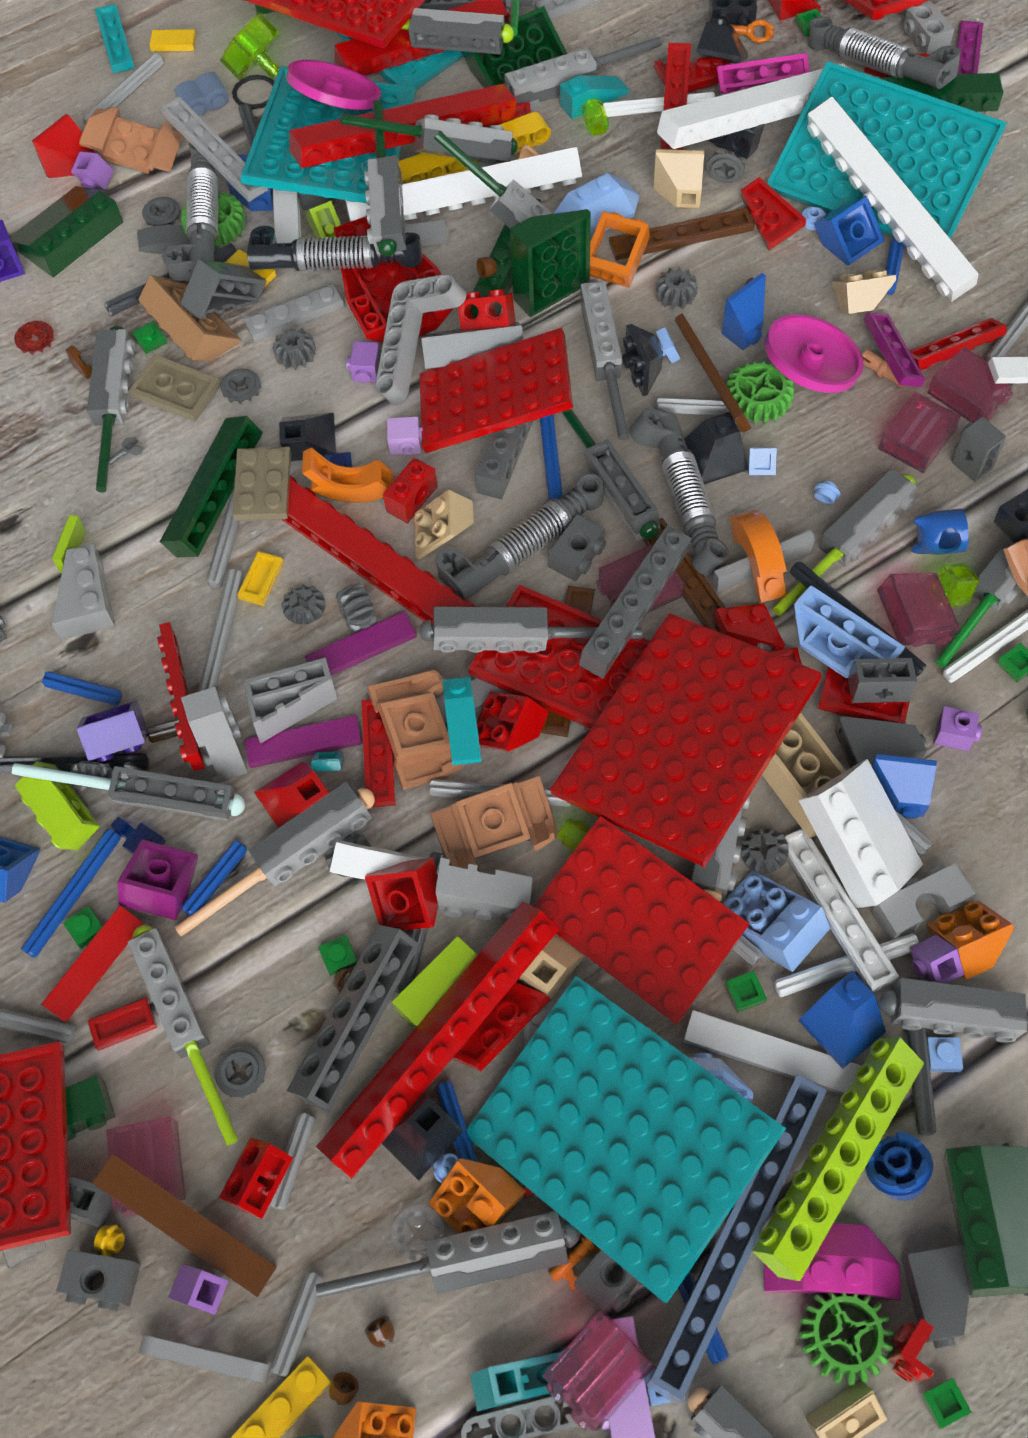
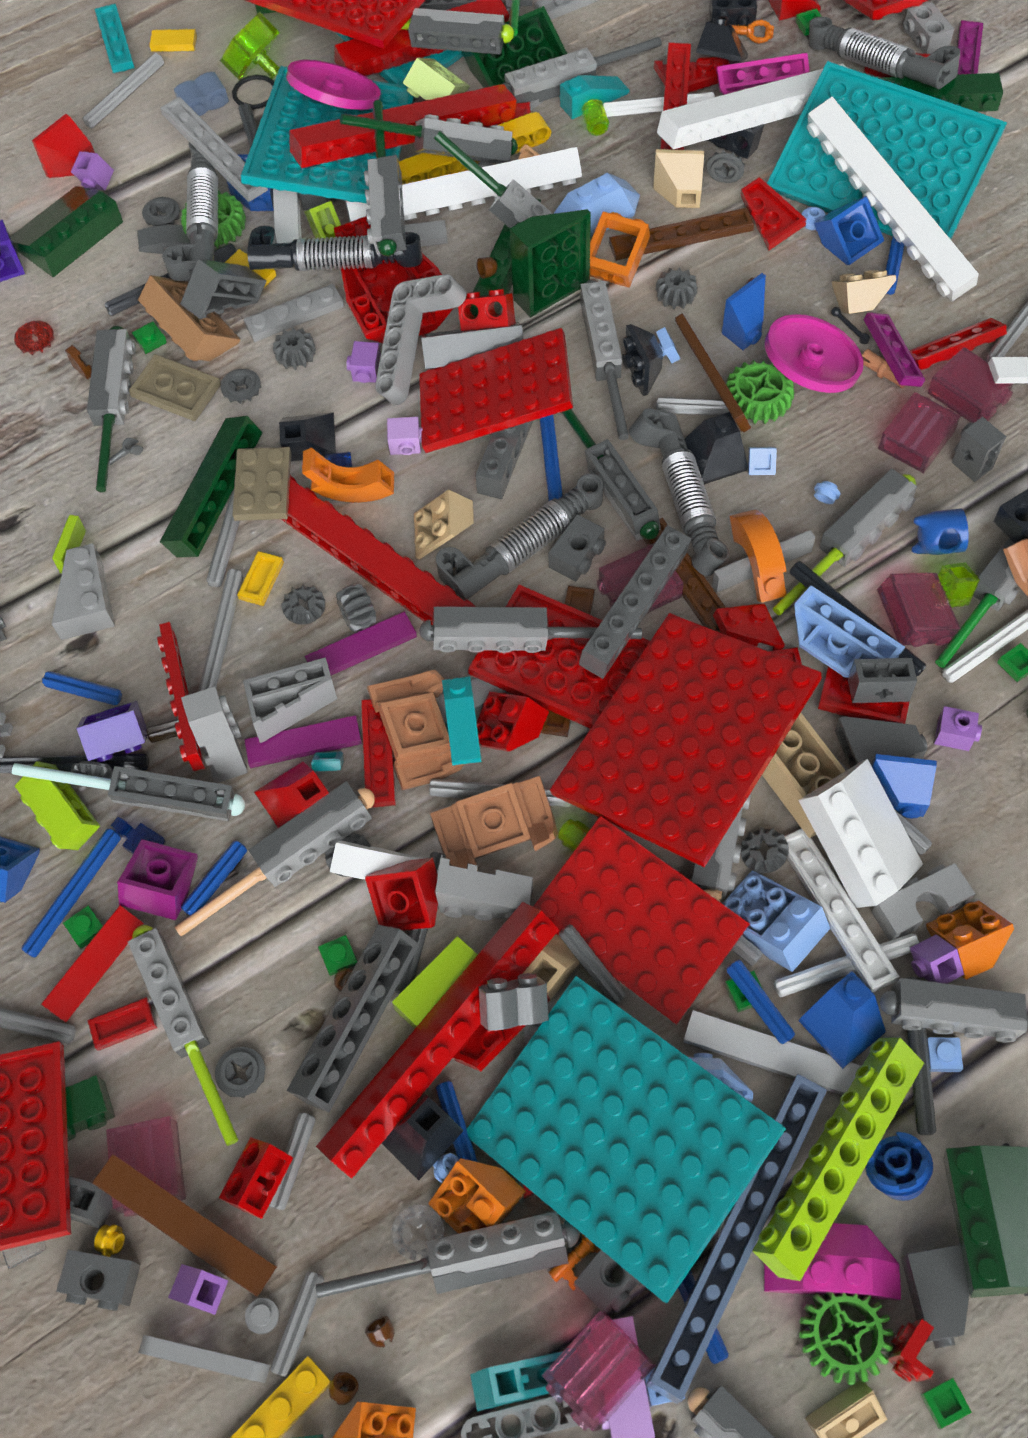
nougat piece [79,107,183,174] -> none
red brick [383,457,438,524] -> none
none -> light grey plate [245,1298,279,1334]
none -> yellowish green slope [403,58,470,100]
none -> dark grey brick [479,973,548,1031]
none -> dark grey axle [559,924,625,1004]
none -> blue axle [726,960,795,1044]
none -> black hinge [831,307,870,345]

